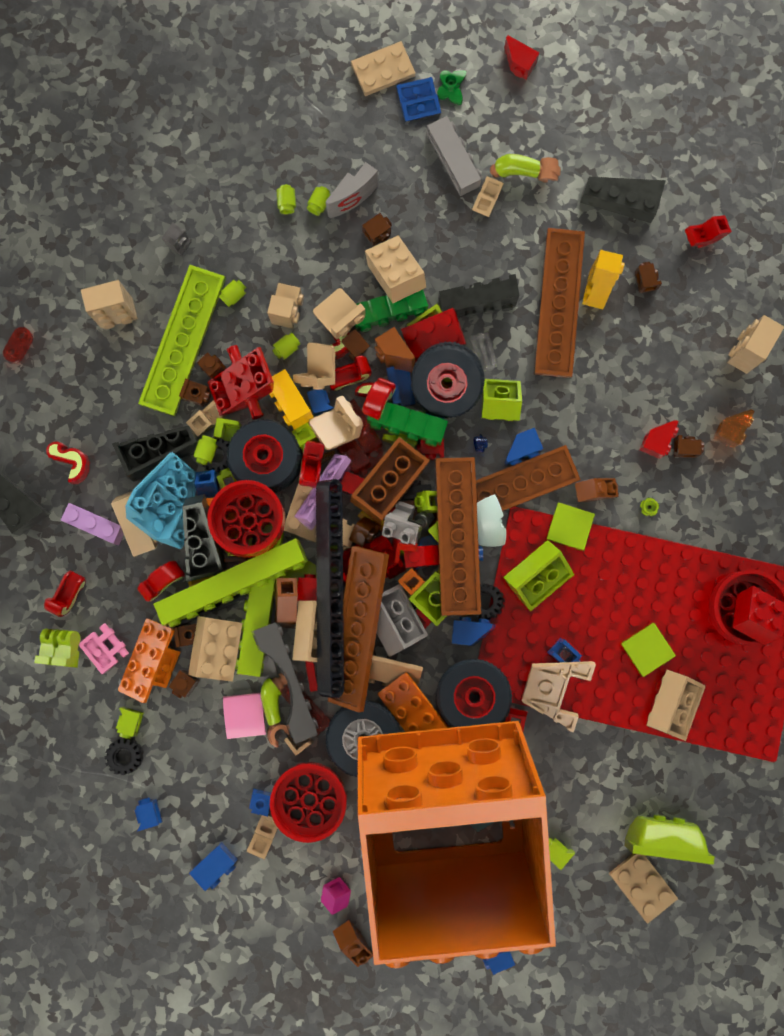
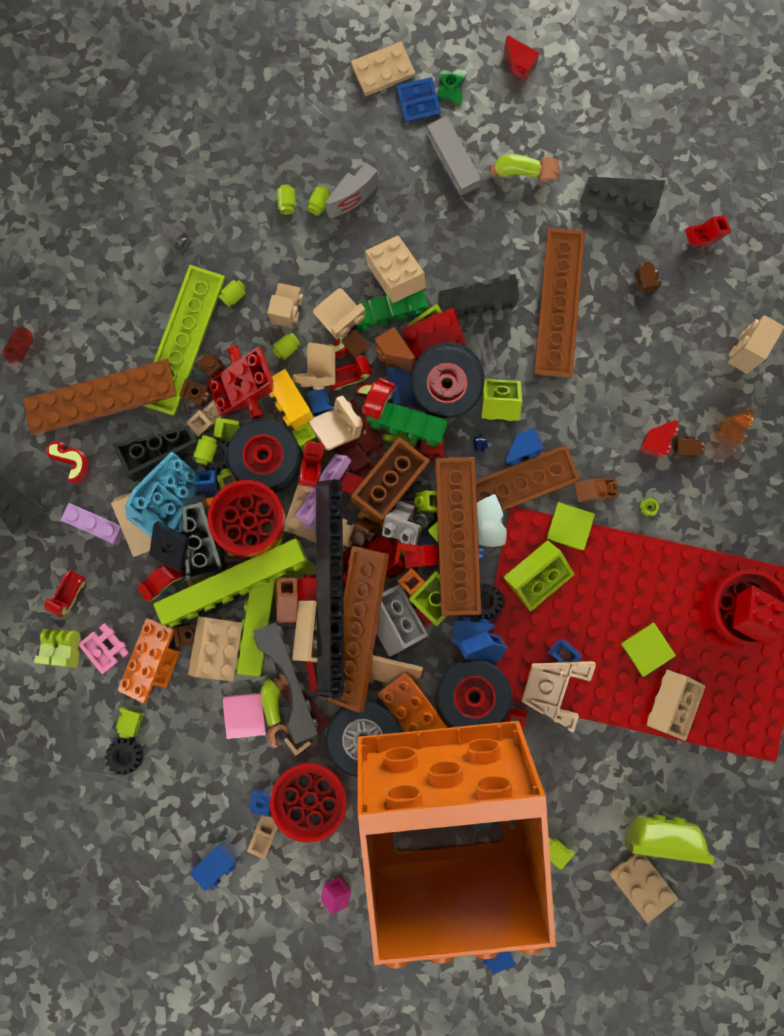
tan brick [81,280,138,329] -> none
blue window [135,797,163,832] -> none
reddish brown brick [169,670,200,698] -> none
dark orange slope [333,920,373,967] -> none
reddish brown brick [362,213,392,246] -> none
tan slope [472,176,504,217] -> none
yellow wedge [582,250,625,309] -> none
none -> dark orange plate [23,359,177,436]
none -> black plate [149,521,189,573]
none -> blue slope [458,632,508,666]

